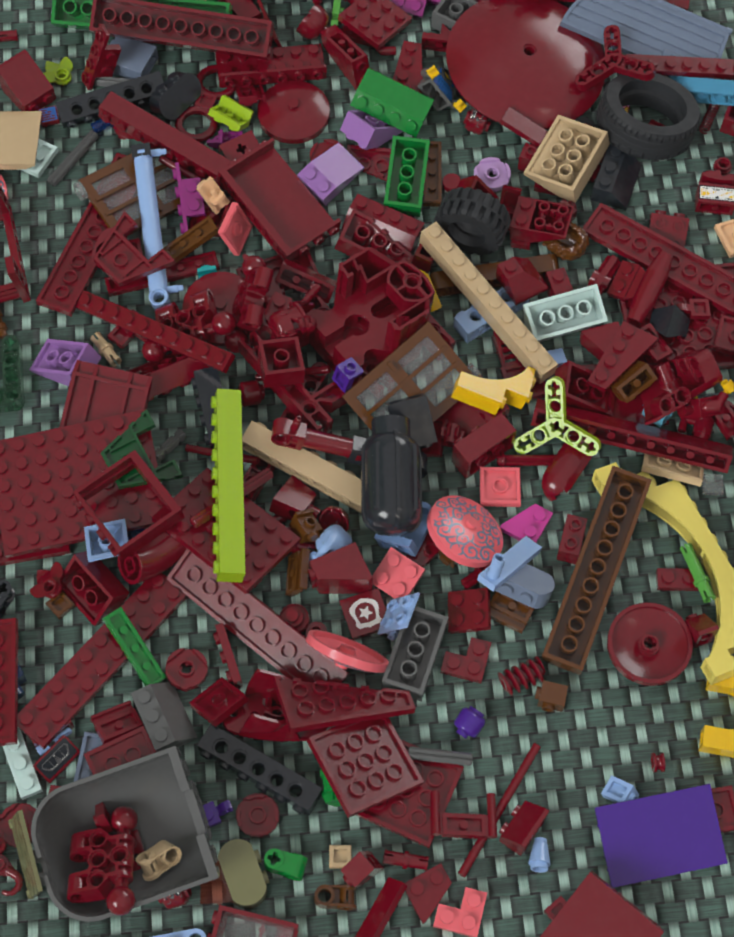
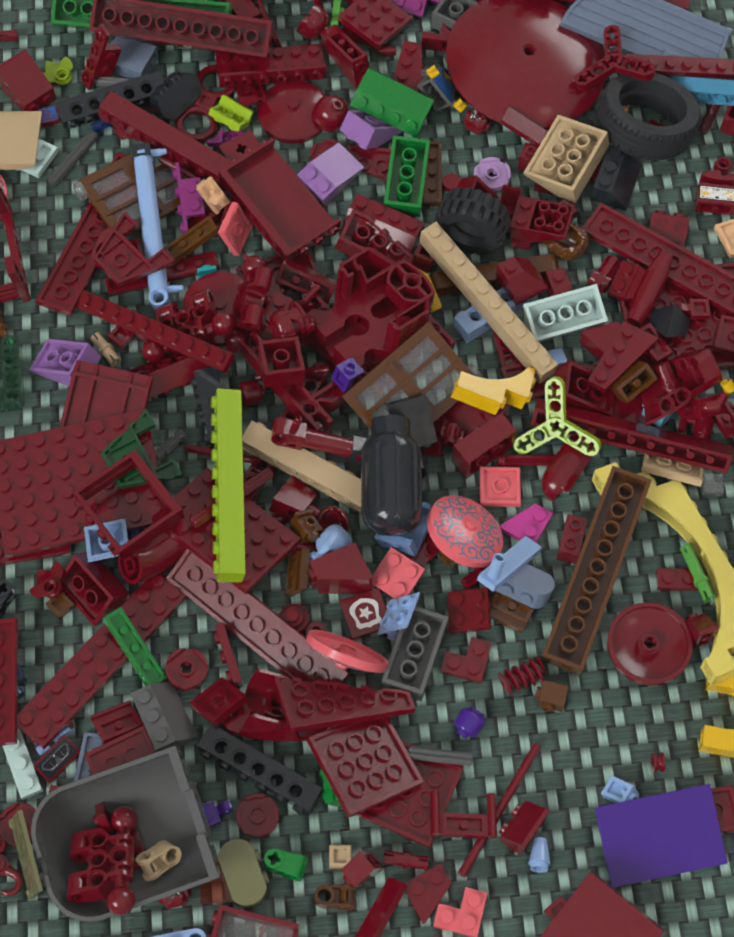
none -> dark red cylinder [312,95,349,133]

